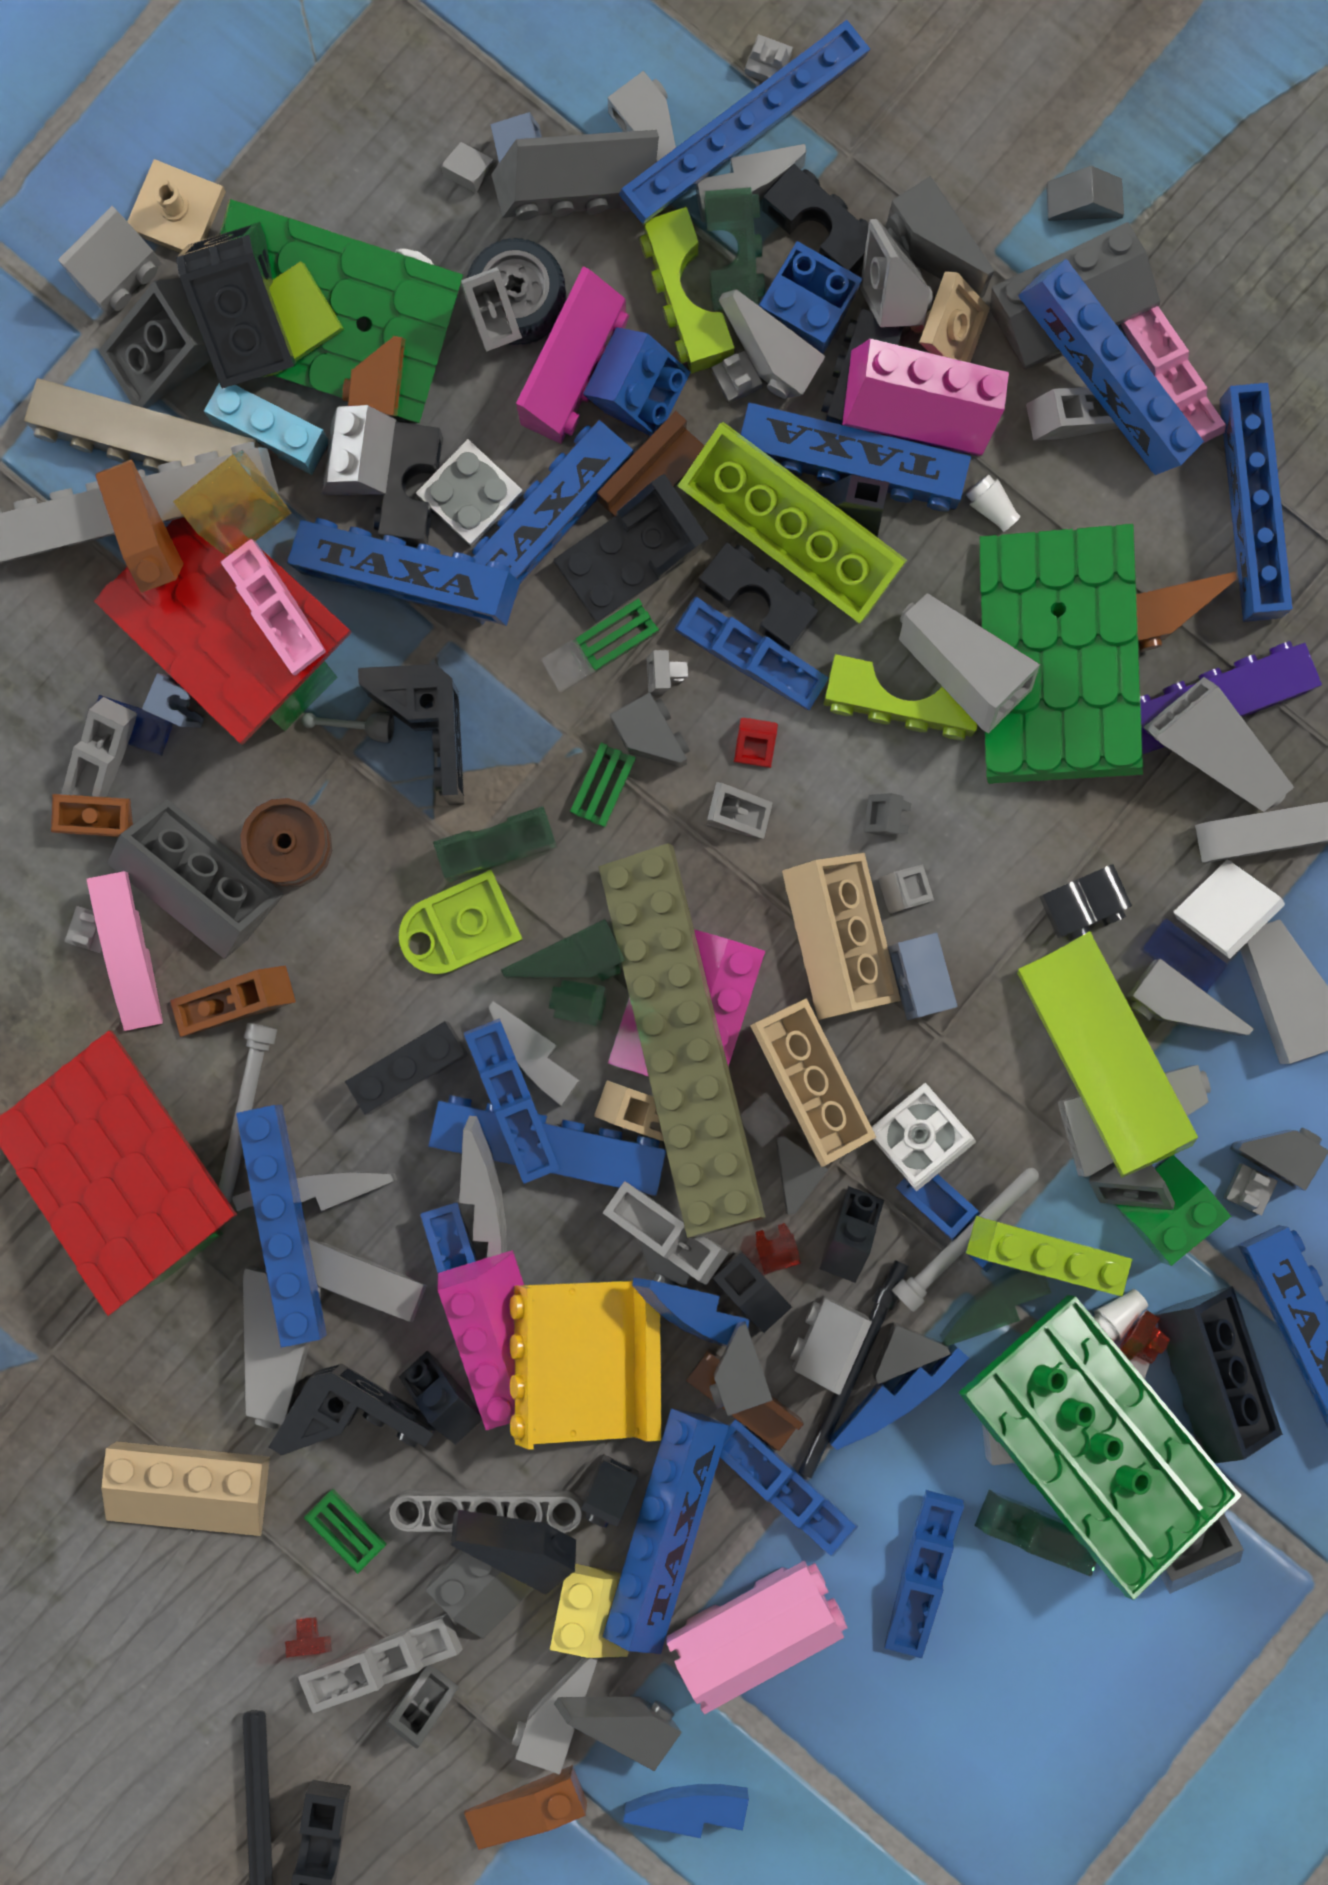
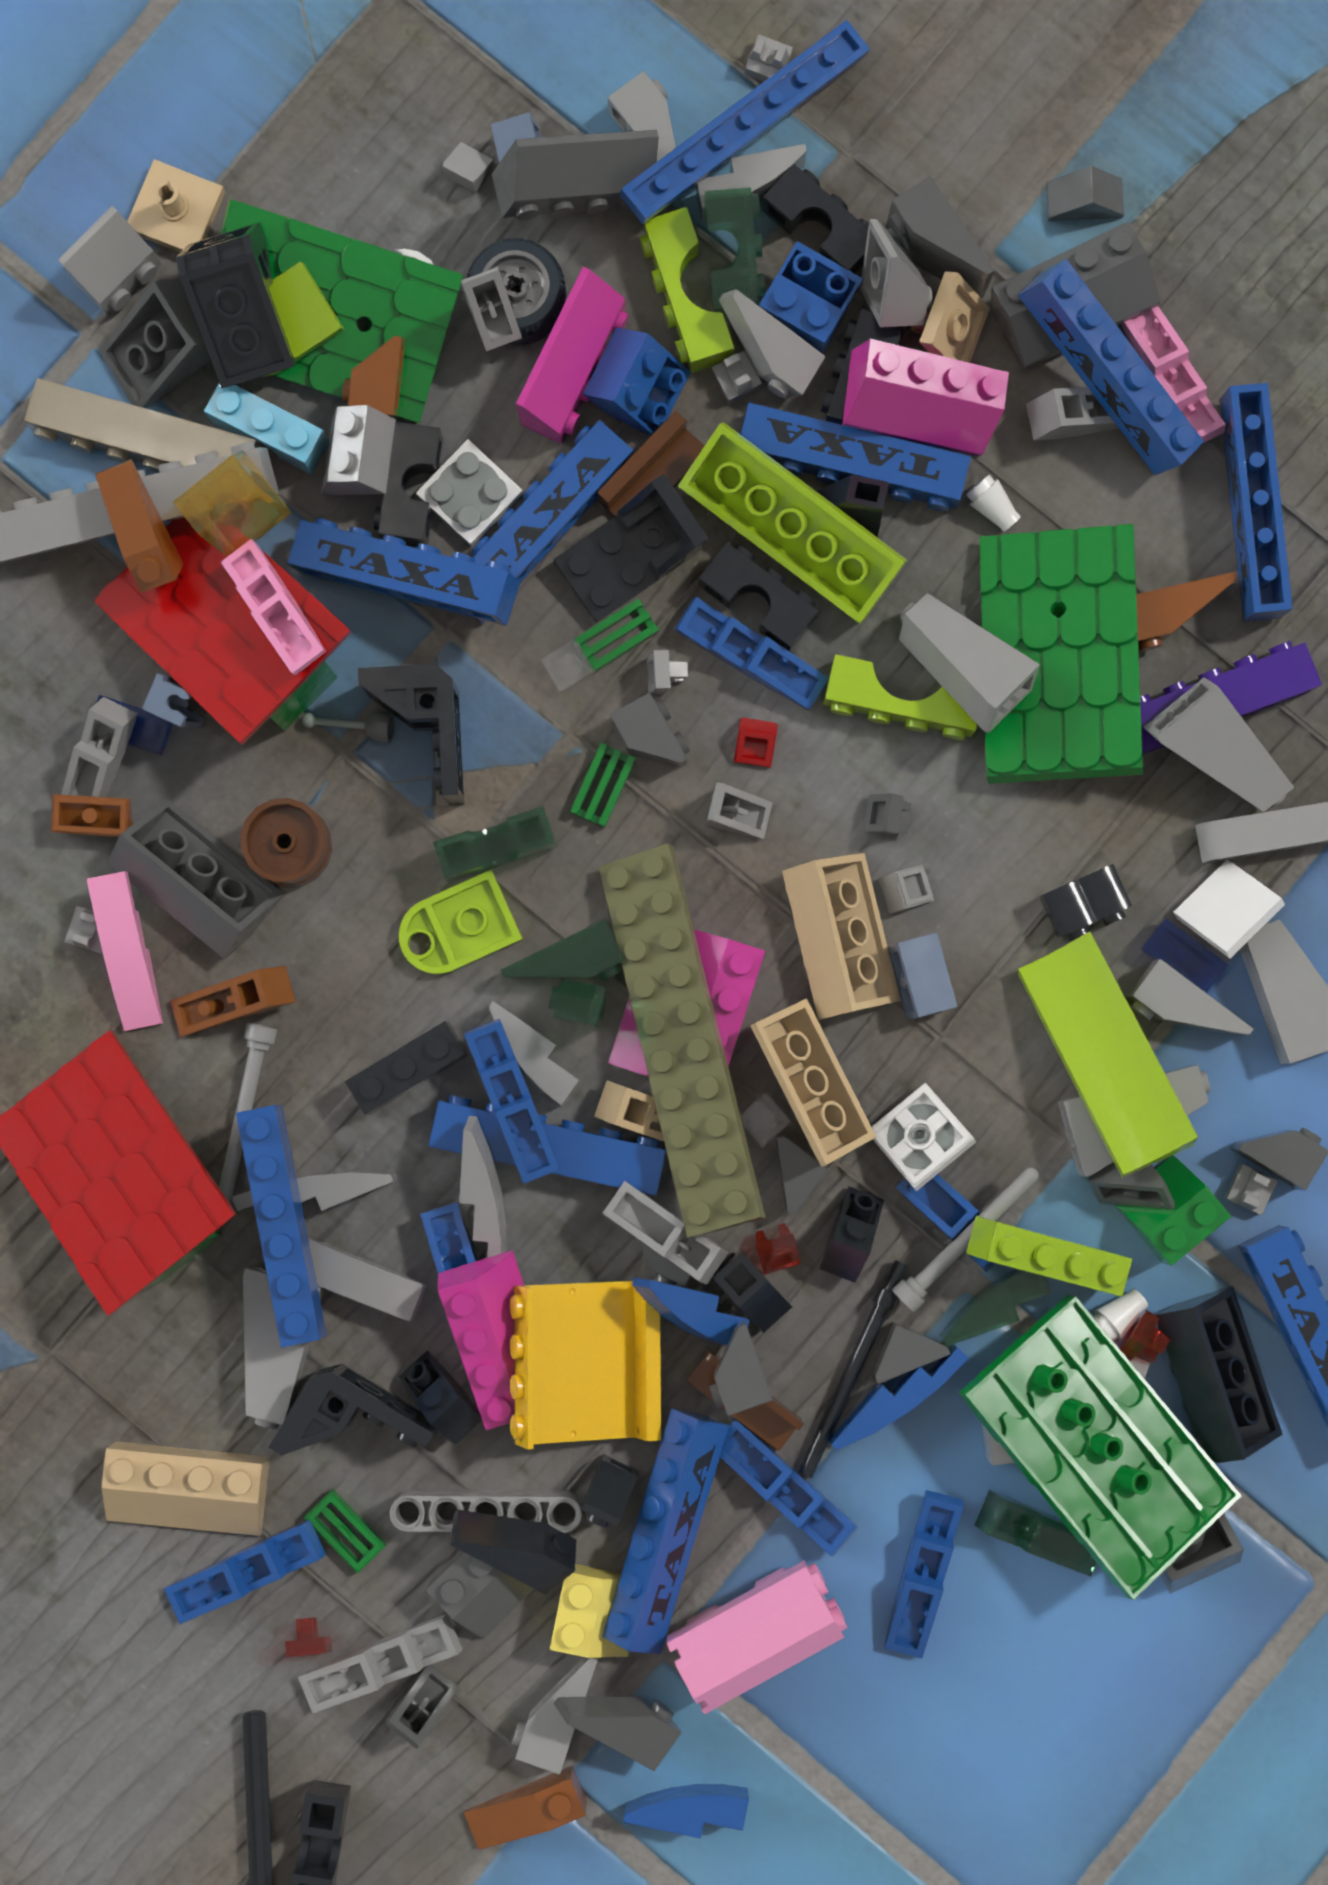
light grey slope [789,1296,872,1395] -> none
none -> blue slope [164,1519,326,1624]

